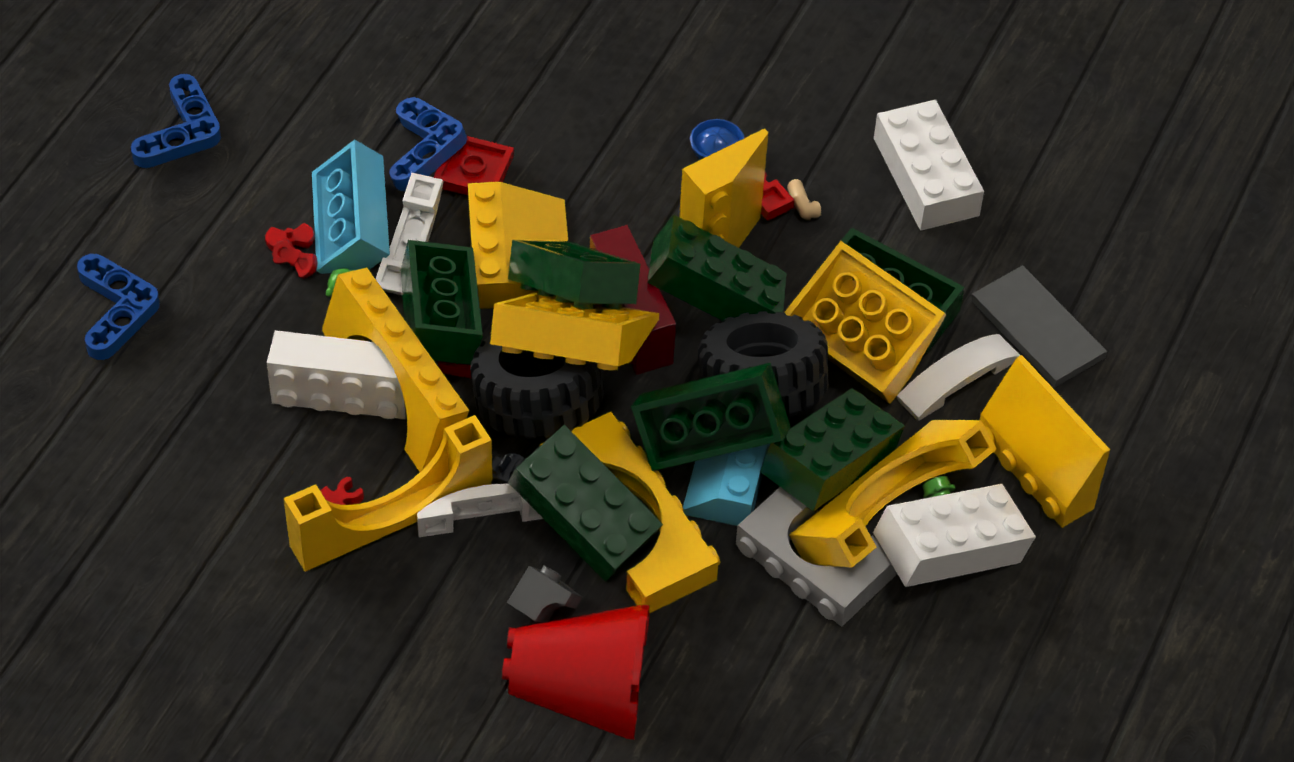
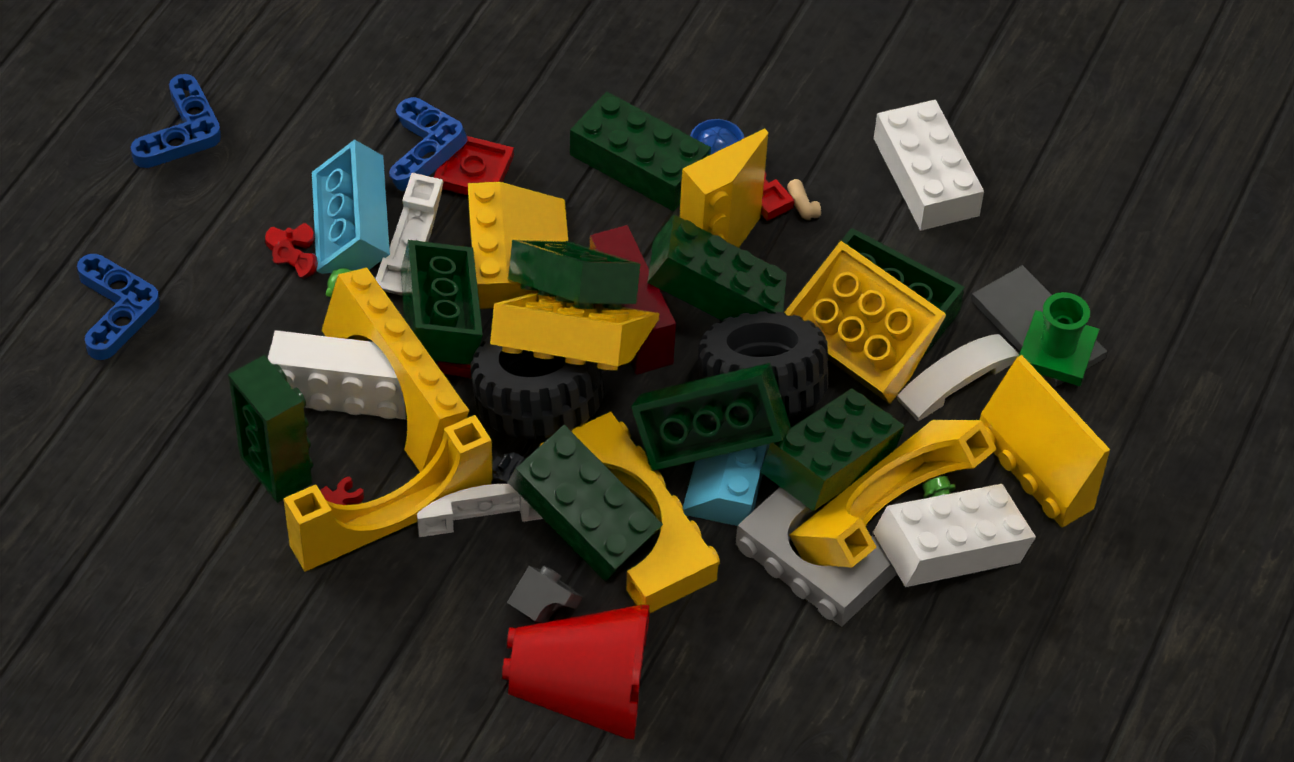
none -> dark green brick [228,355,313,503]
none -> dark green brick [570,92,711,212]
none -> green plant [1019,292,1099,386]

